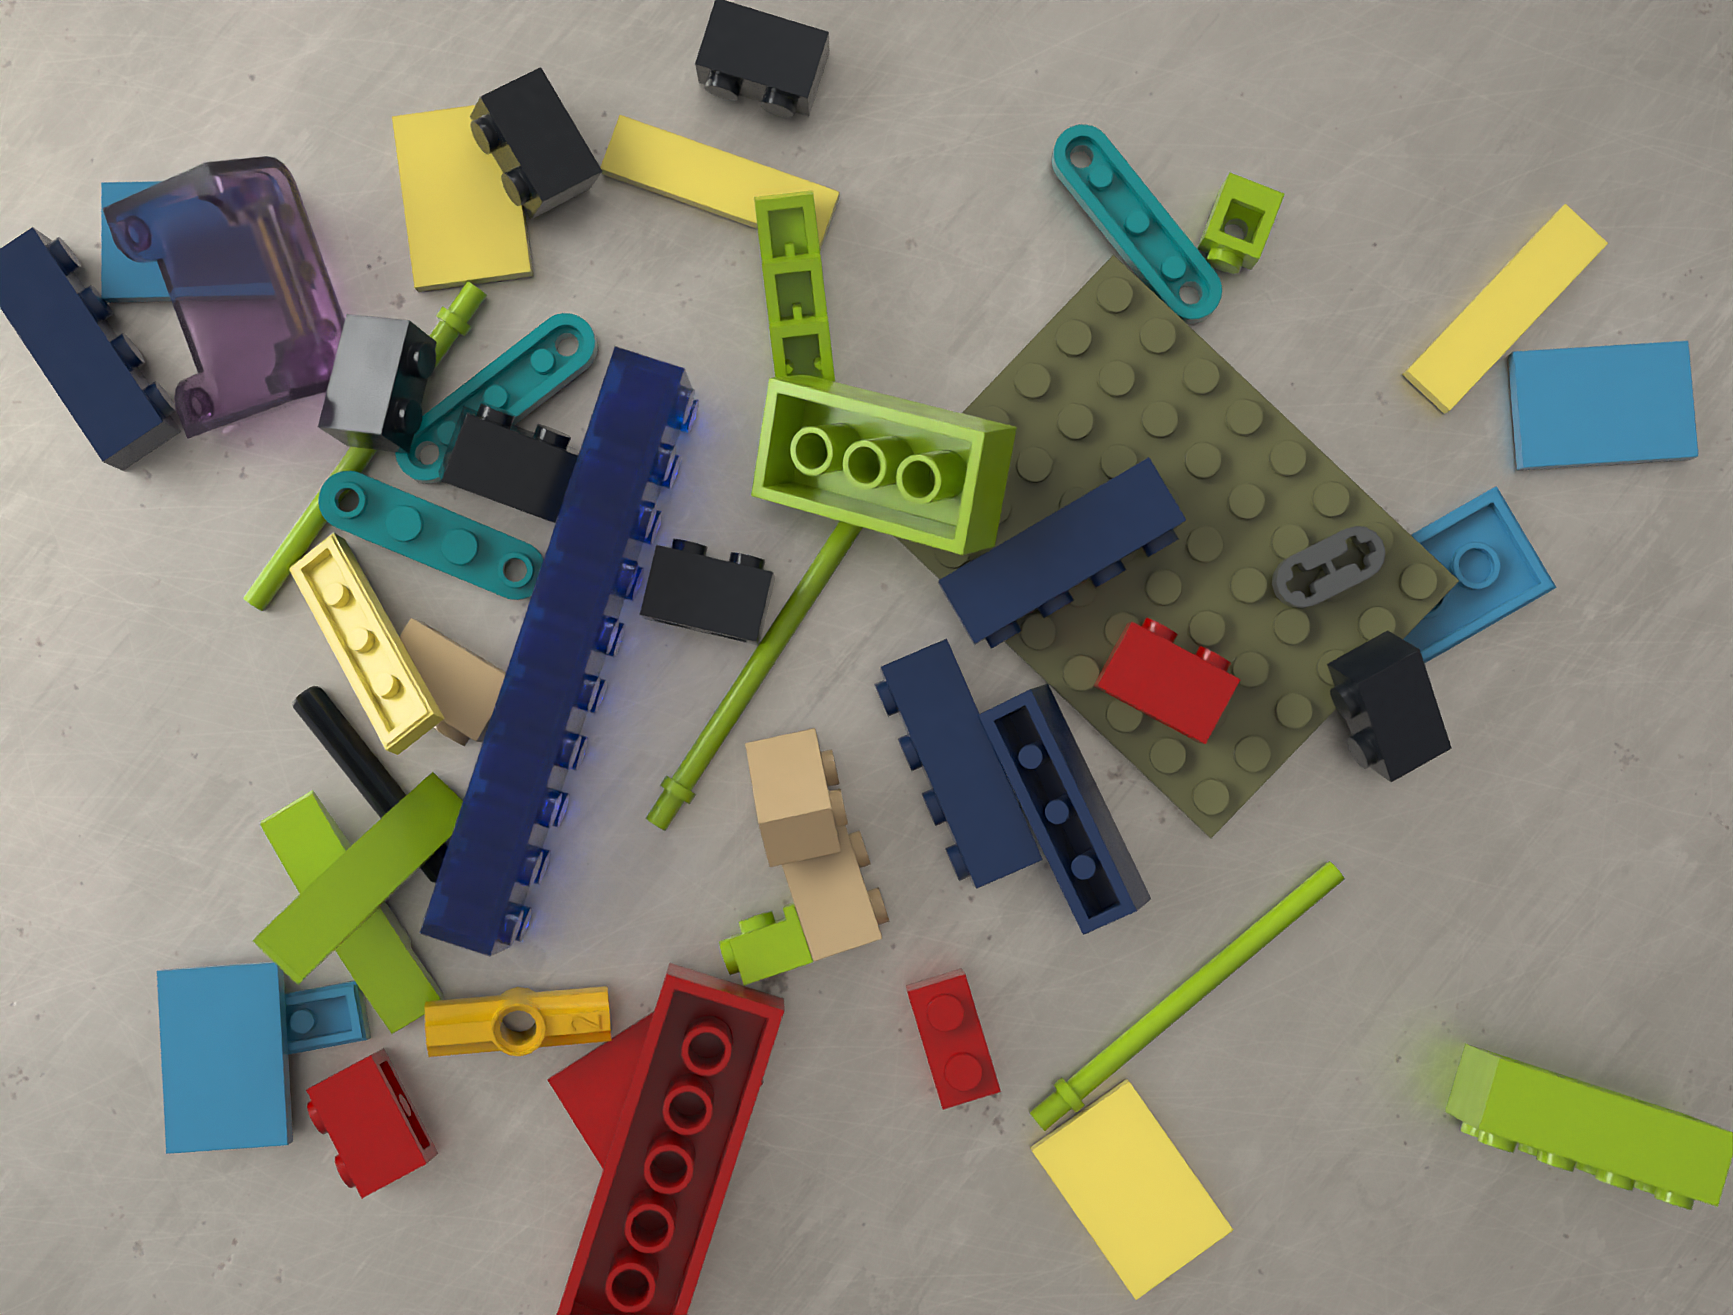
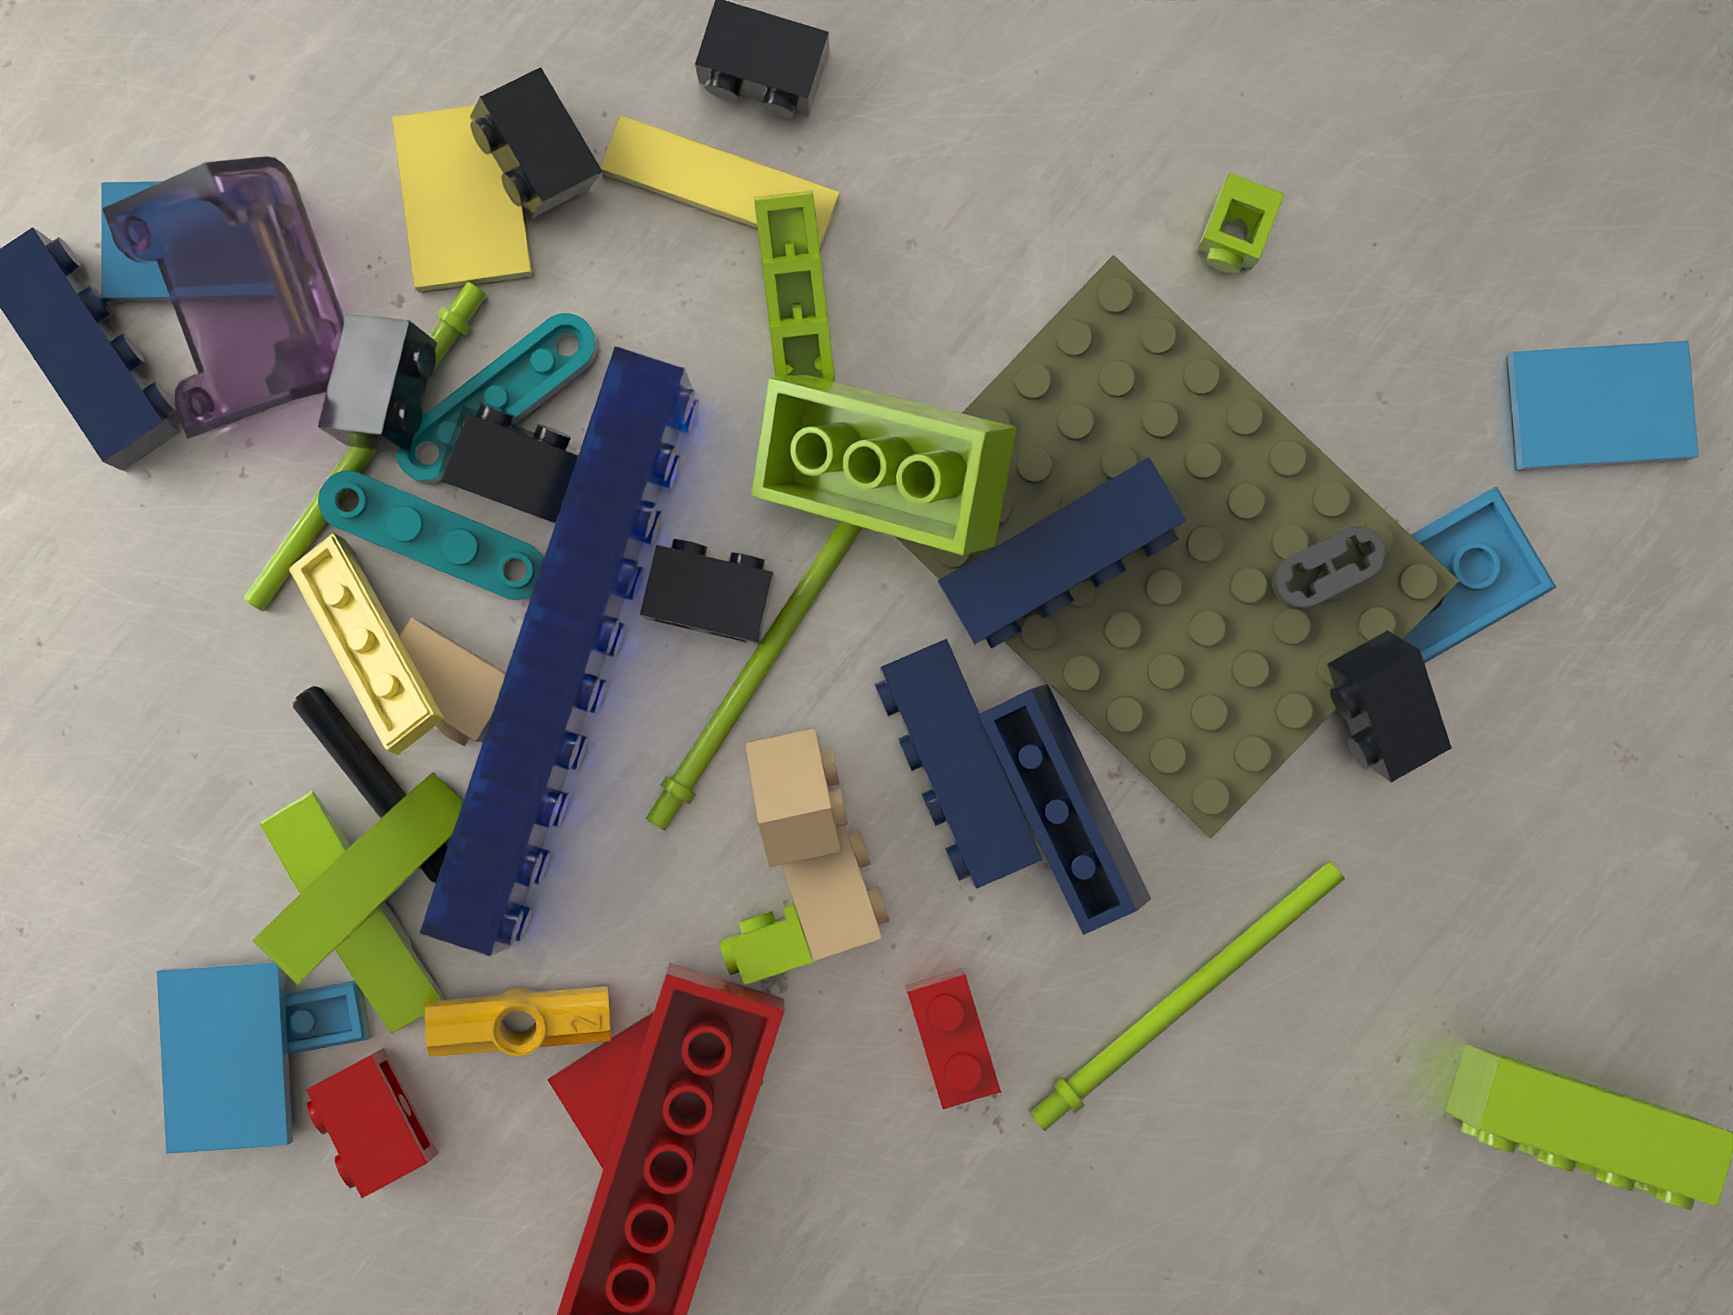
light yellow tile [1030,1079,1233,1300] -> none
teal plate [1052,124,1222,324] -> none
red brick [1093,617,1241,744] -> none
light yellow tile [1402,203,1608,414] -> none

